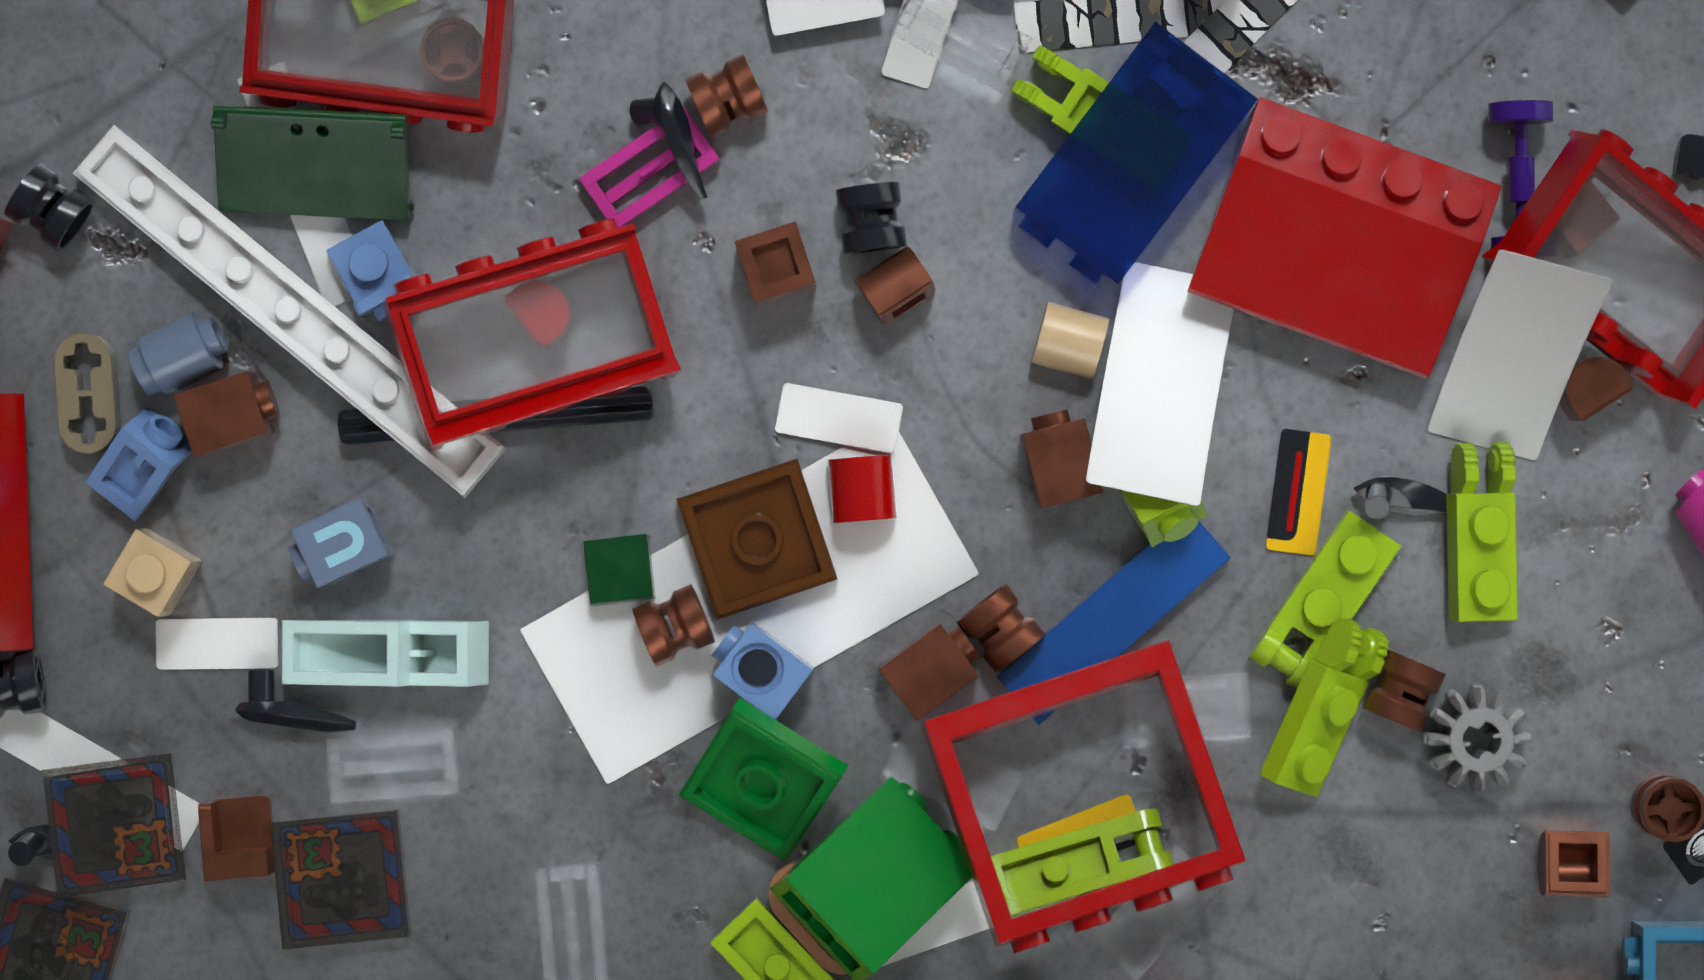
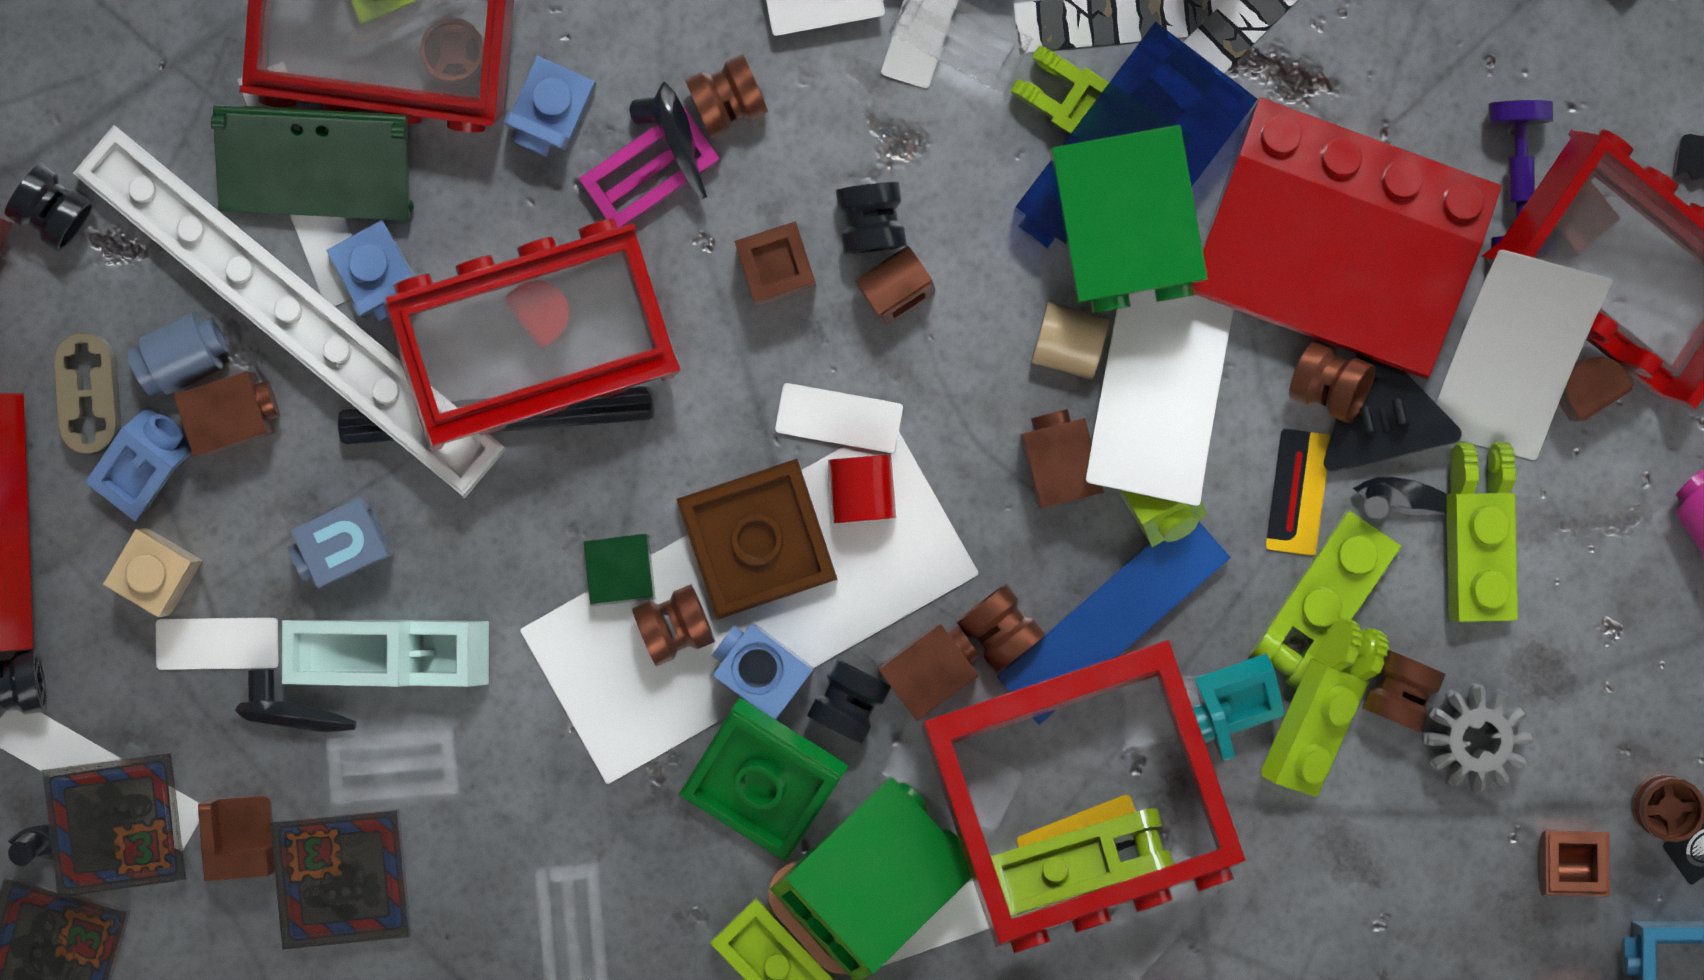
none -> medium blue bracket [503,55,596,157]
none -> black wheel [807,659,891,744]
none -> green brick [1049,125,1208,313]
none -> teal bracket [1192,653,1285,762]
none -> copper wheel [1289,340,1375,424]
none -> black piece [1324,354,1462,472]

